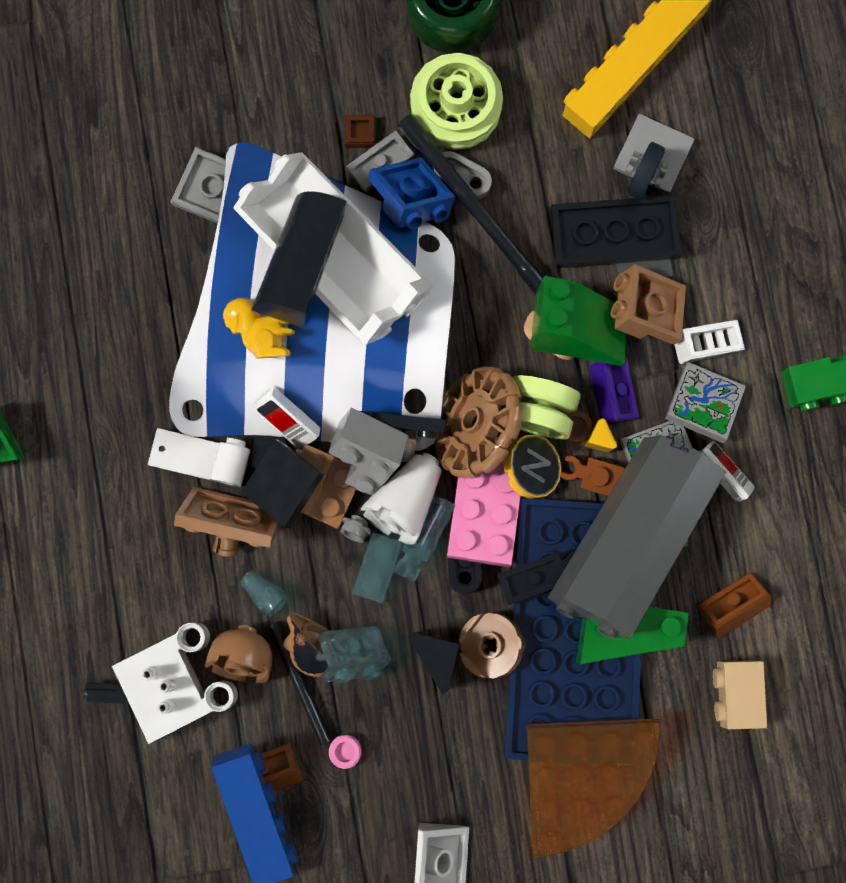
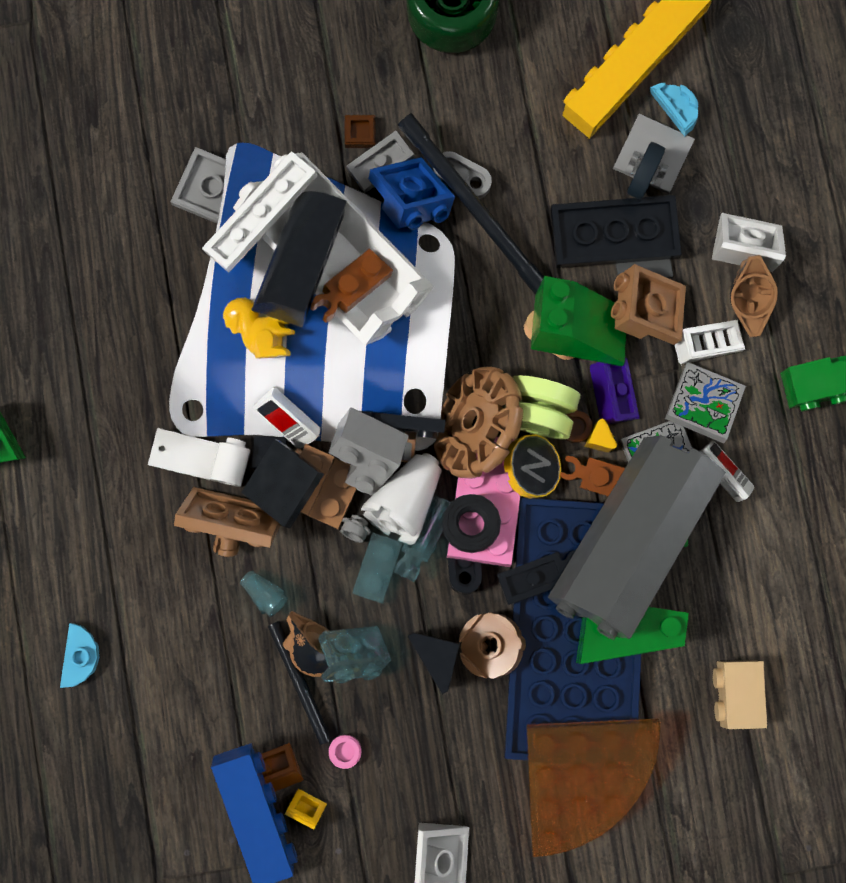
white piece [84,623,238,744] -> none
medium nougat cylinder [205,625,273,683] -> none
yellowish green wheel [410,53,503,150] -> none
dark orange slope [698,572,771,638] -> none
none -> medium azure plate [60,623,99,688]
none -> white plate [202,151,317,272]
none -> yellow slope [285,789,327,830]
none -> dark orange plate [310,248,393,323]
none -> black tyre [442,494,501,553]
none -> medium azure plate [650,83,698,137]
none -> white slope [712,213,786,272]
none -> medium nougat hat [730,255,778,337]

